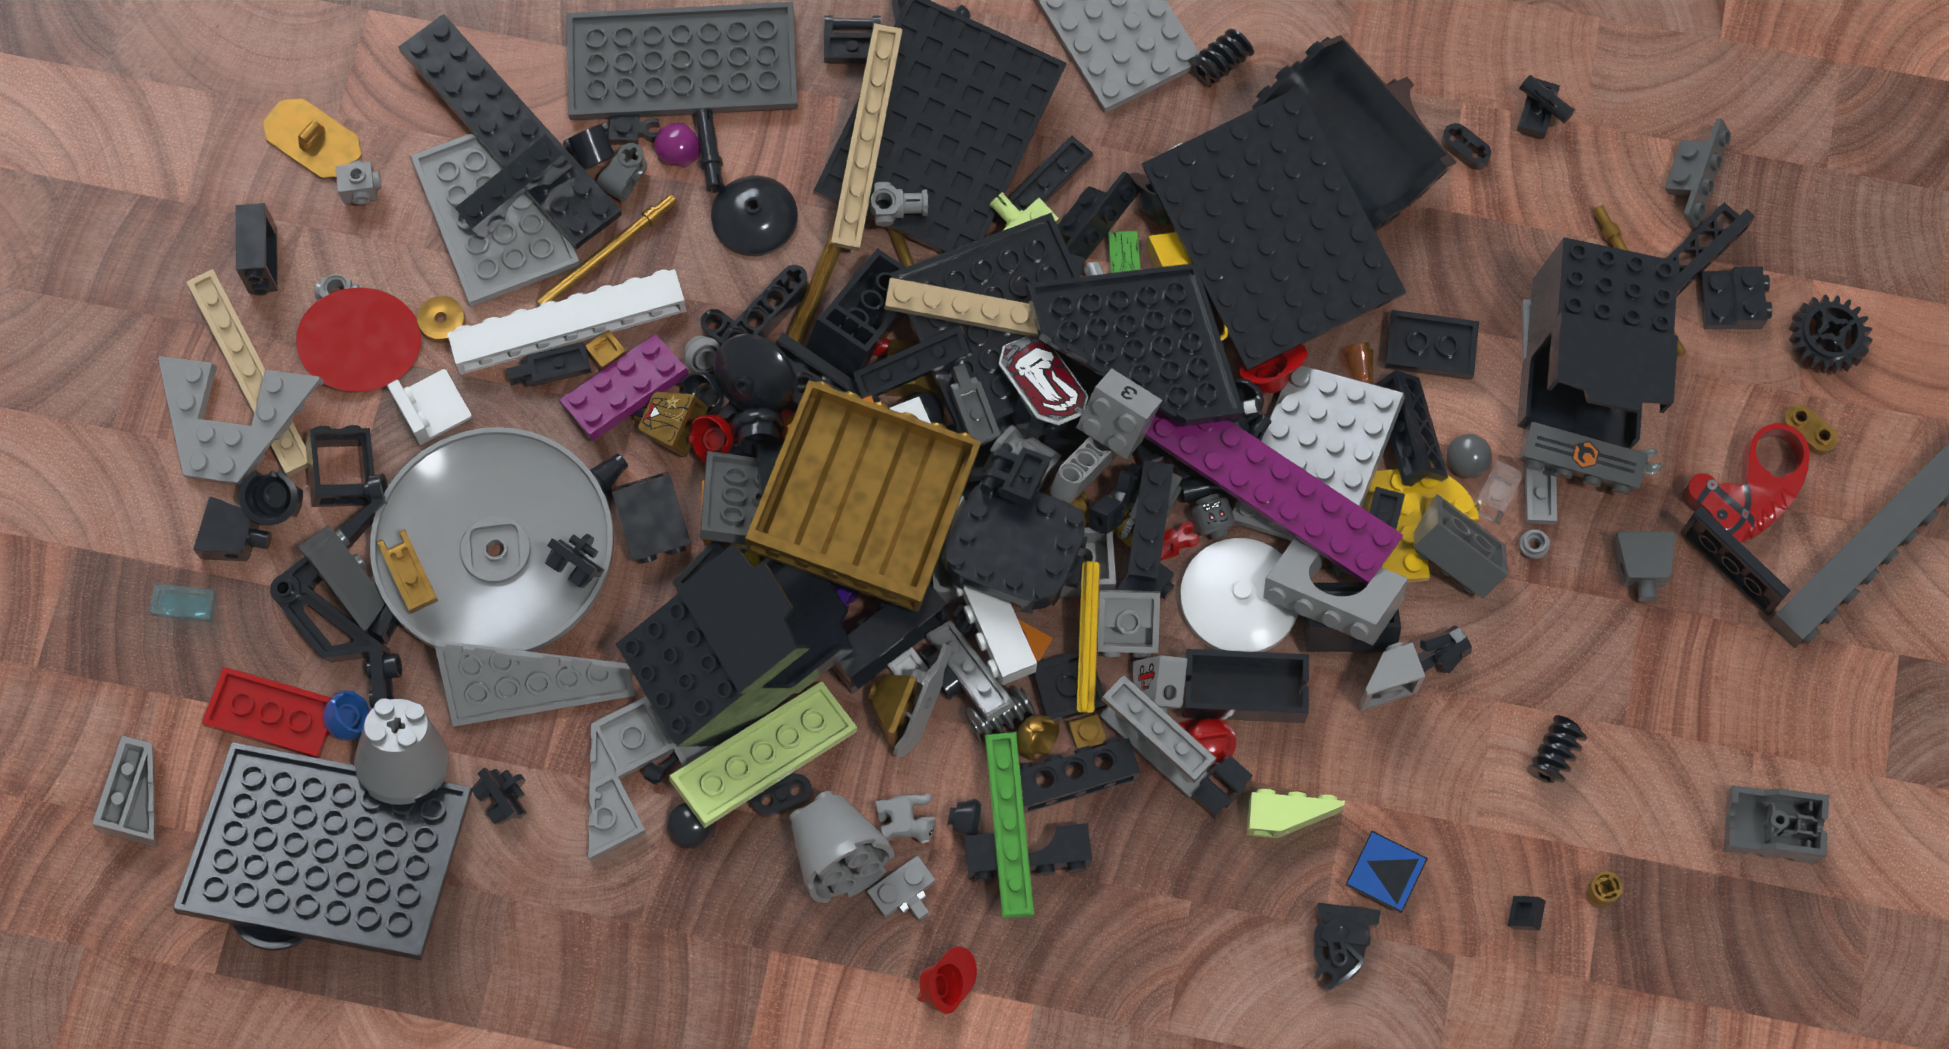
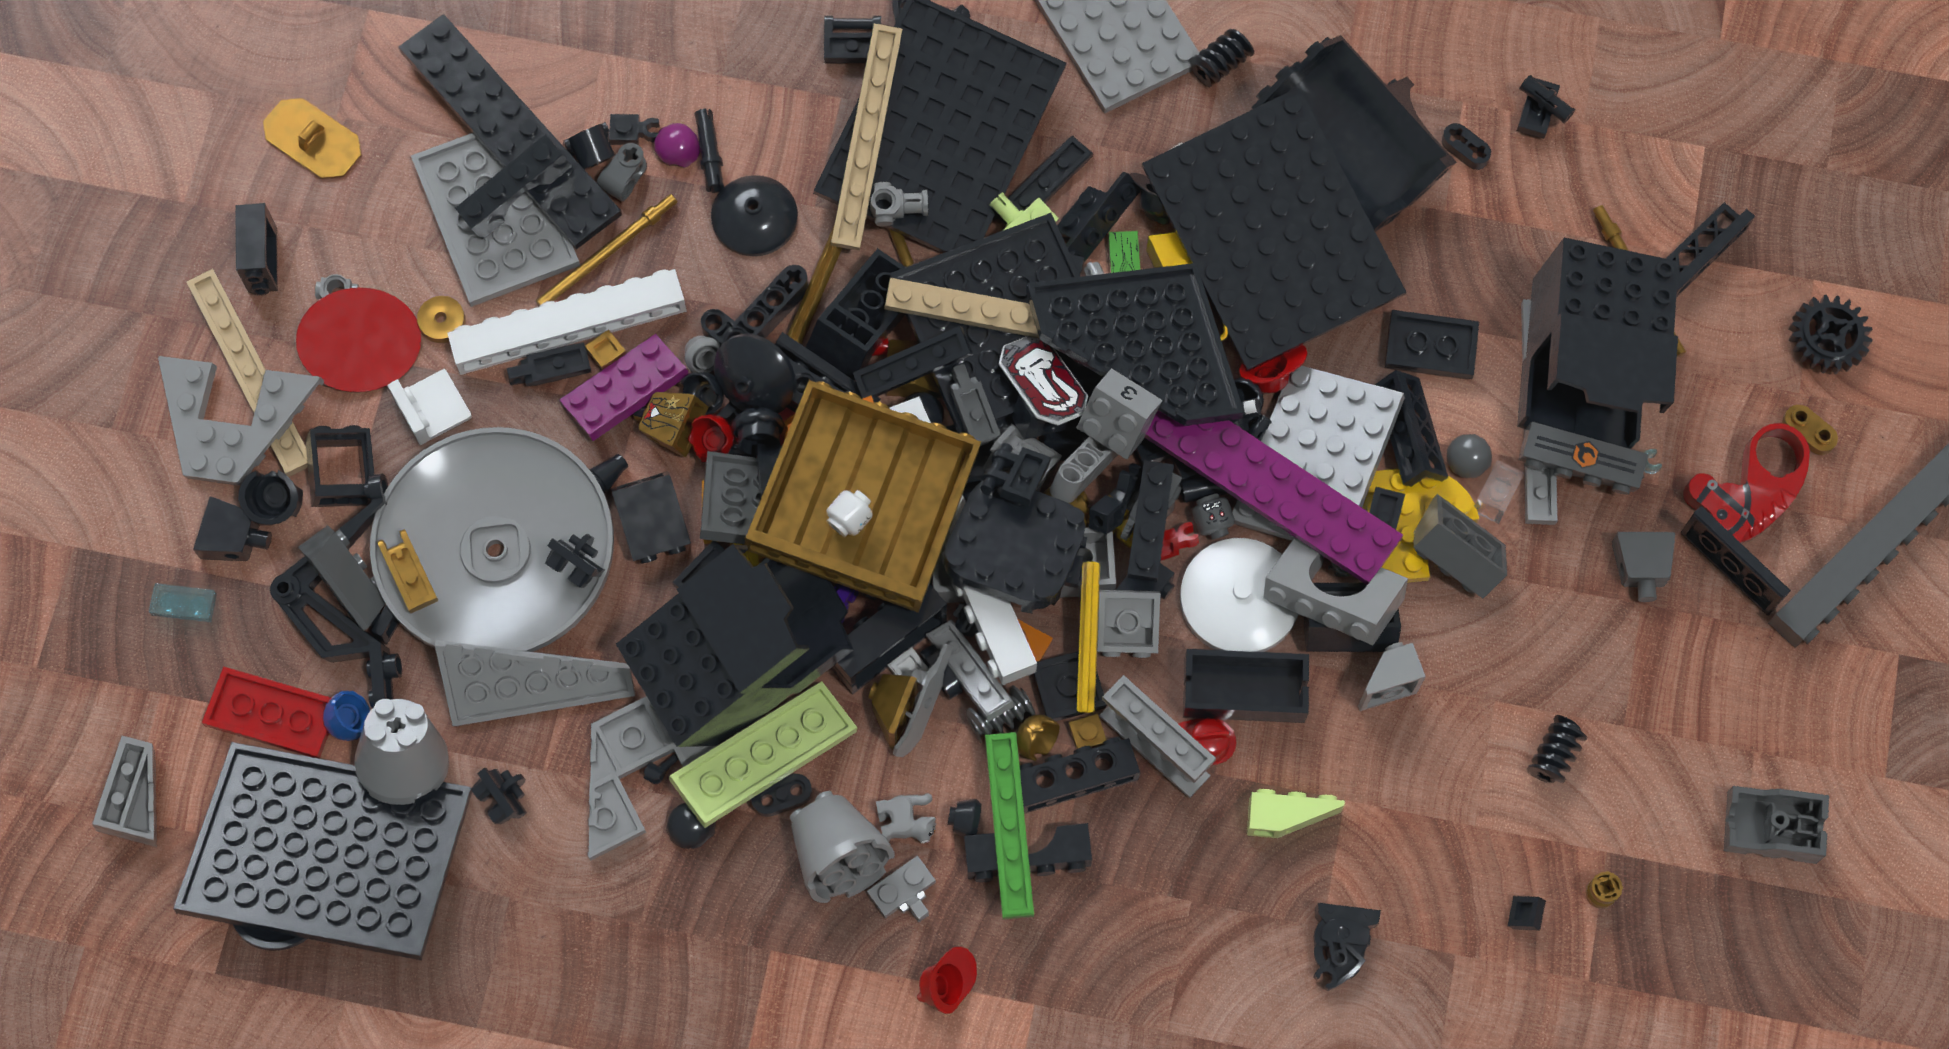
light grey brick [336,160,382,205] -> none
dark grey plate [567,2,798,120] -> none
light grey torso [1133,655,1187,714] -> none
black piece [1192,755,1253,819] -> none
clear orange cone [1345,342,1374,385] -> none
piece [1345,831,1428,914] -> none
black rock [1418,626,1472,673] -> none
light grey plate [1519,529,1550,559] -> none
dark grey bracket [1665,118,1731,229] -> none
black plate [1699,266,1772,329] -> none
none -> white head [826,490,873,537]

